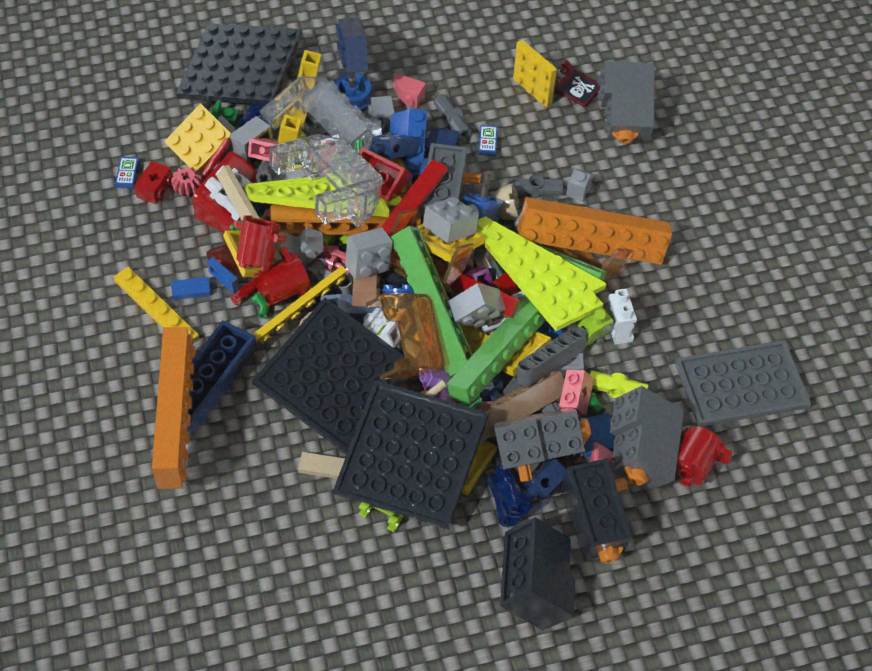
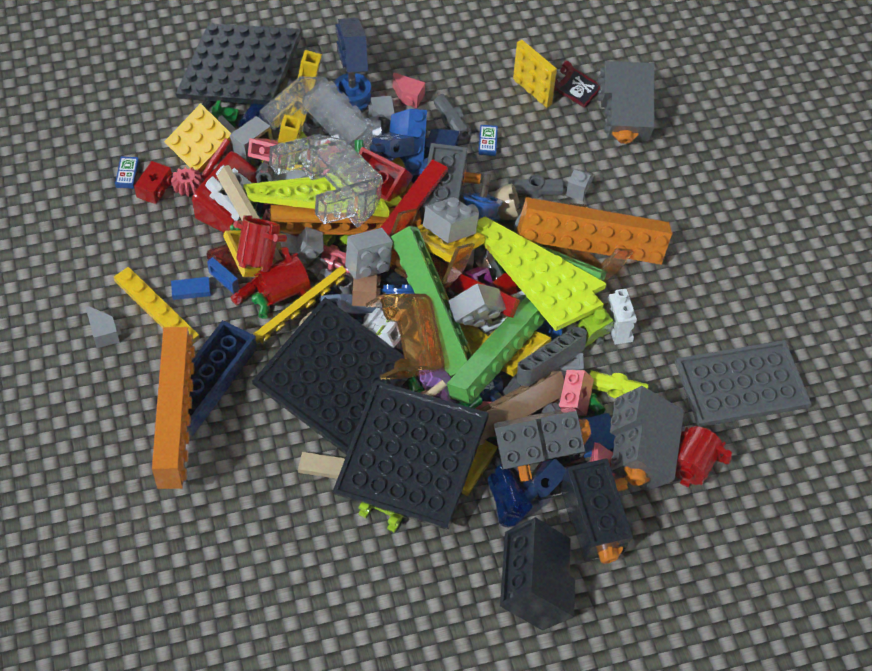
none -> light grey slope [86,306,121,348]
none -> green pin [405,375,425,393]

